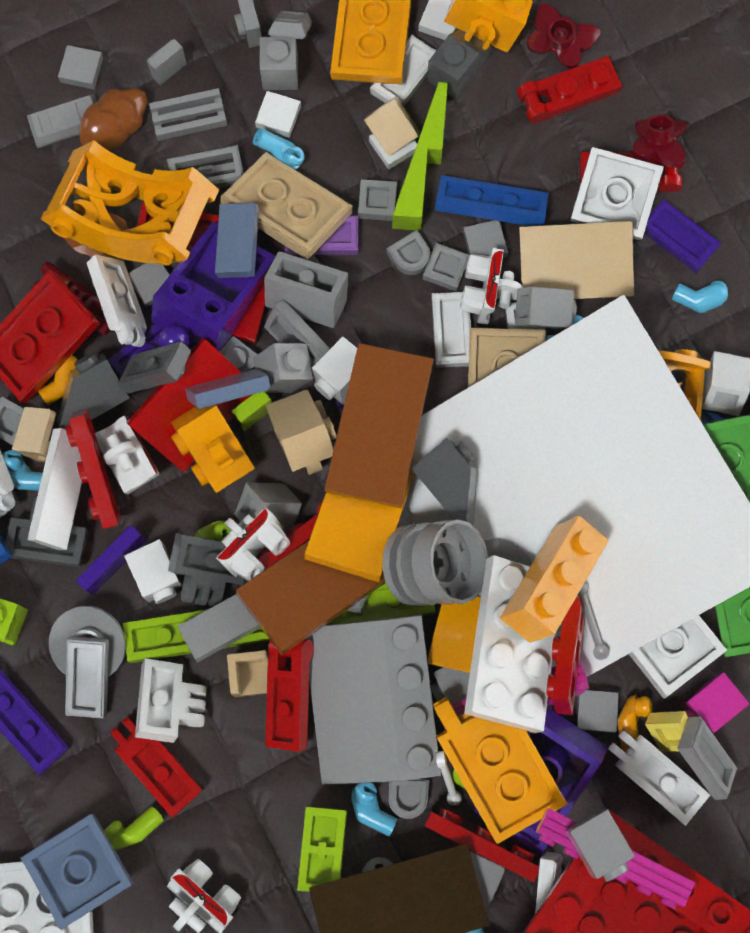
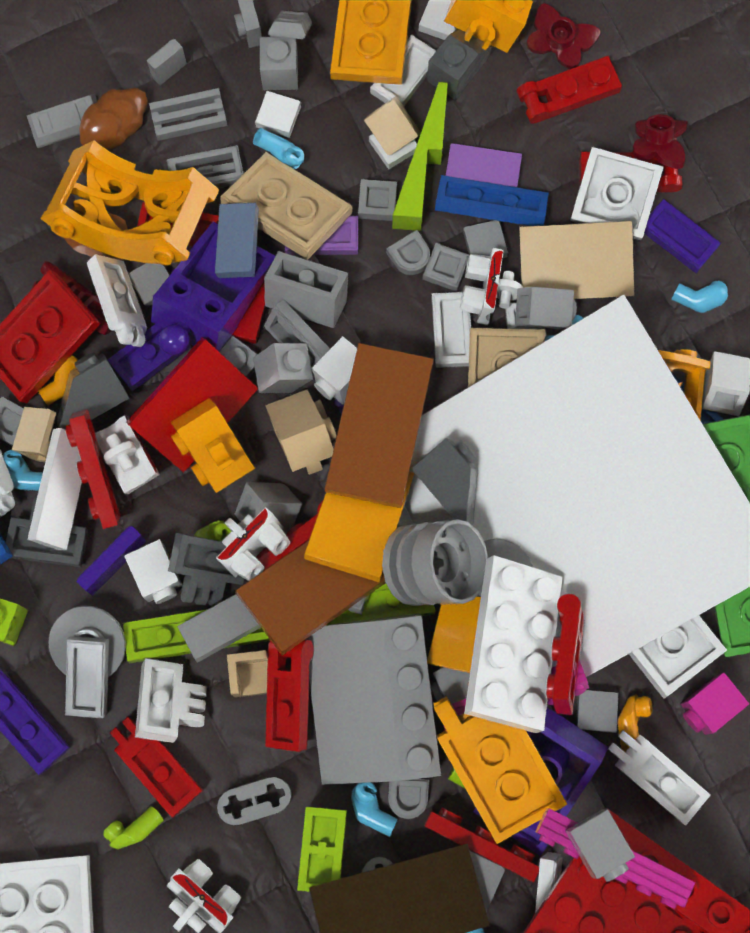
sand blue plate [21,814,134,930] -> none
light grey tile [58,45,103,90] -> none
dark grey plate [117,342,191,393] -> none
sand blue tile [185,369,270,409] -> none
lime tile [232,391,272,432] -> none
white hinge [436,751,462,806] -> none
light orange brick [500,515,609,643] -> none
light grey hinge [578,582,610,660] -> none
light yellow plate [645,711,688,752] -> none
light grey tile [677,716,737,800] -> none
none -> light grey beam [217,777,292,825]
none -> medium lavender tile [446,143,522,187]

